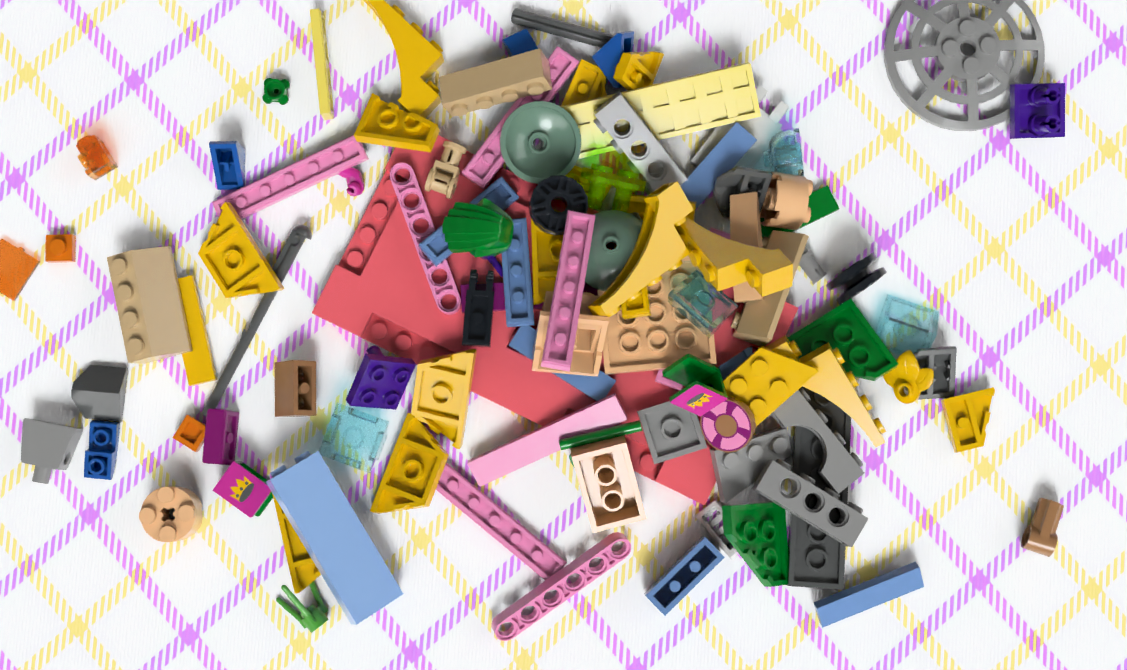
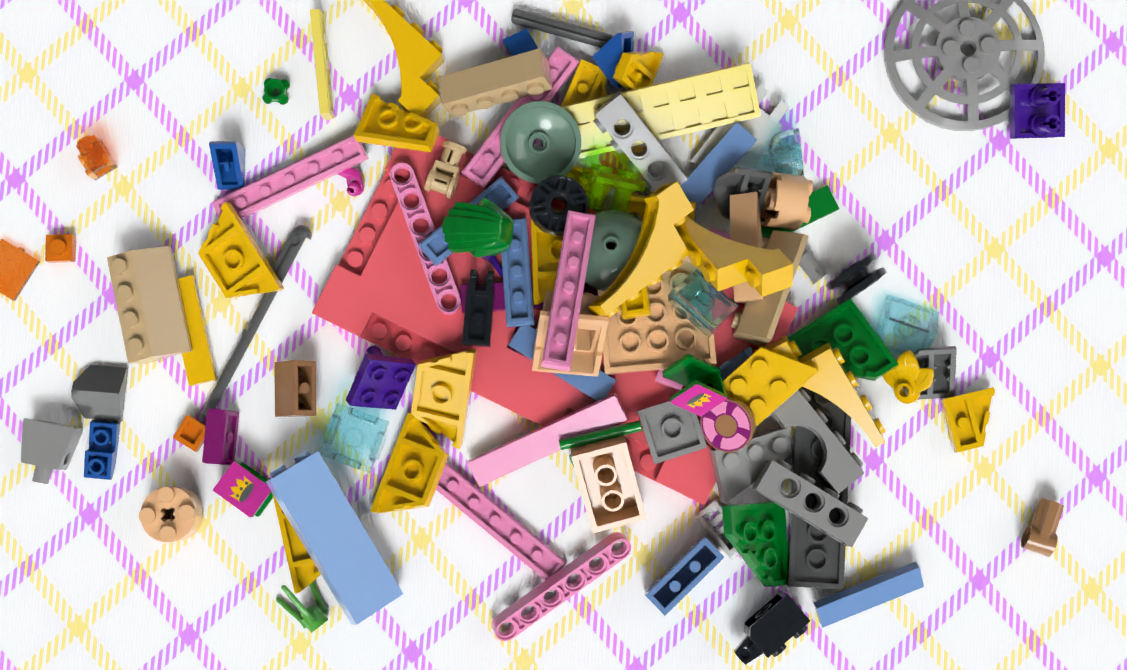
none -> black hinge [733,591,810,665]

